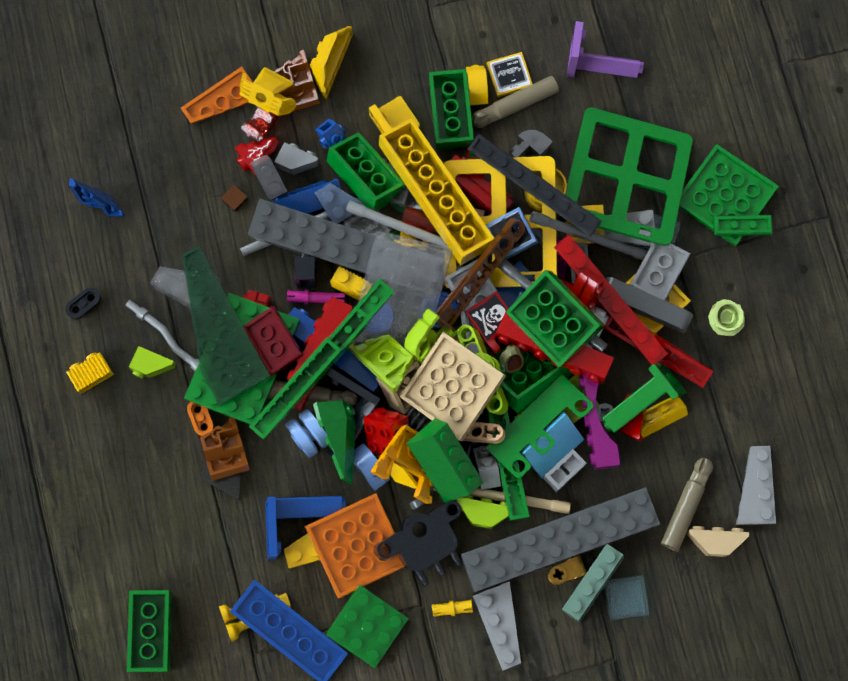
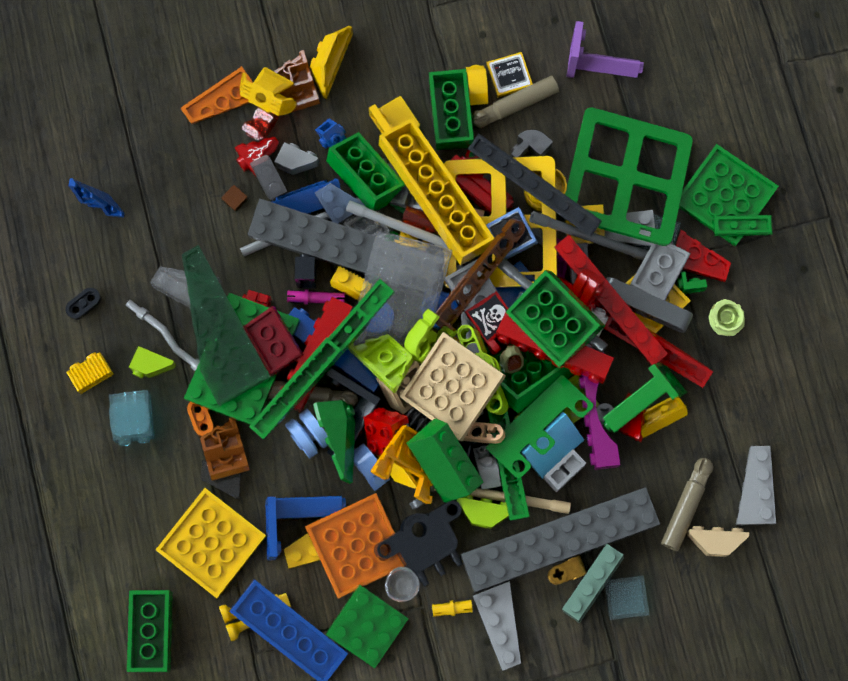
none -> clear light blue brick [109,390,155,446]
none -> yellow plate [156,488,266,599]
none -> clear helmet [385,567,420,602]
none -> red wing [676,230,731,282]
none -> green bracket [677,271,707,294]

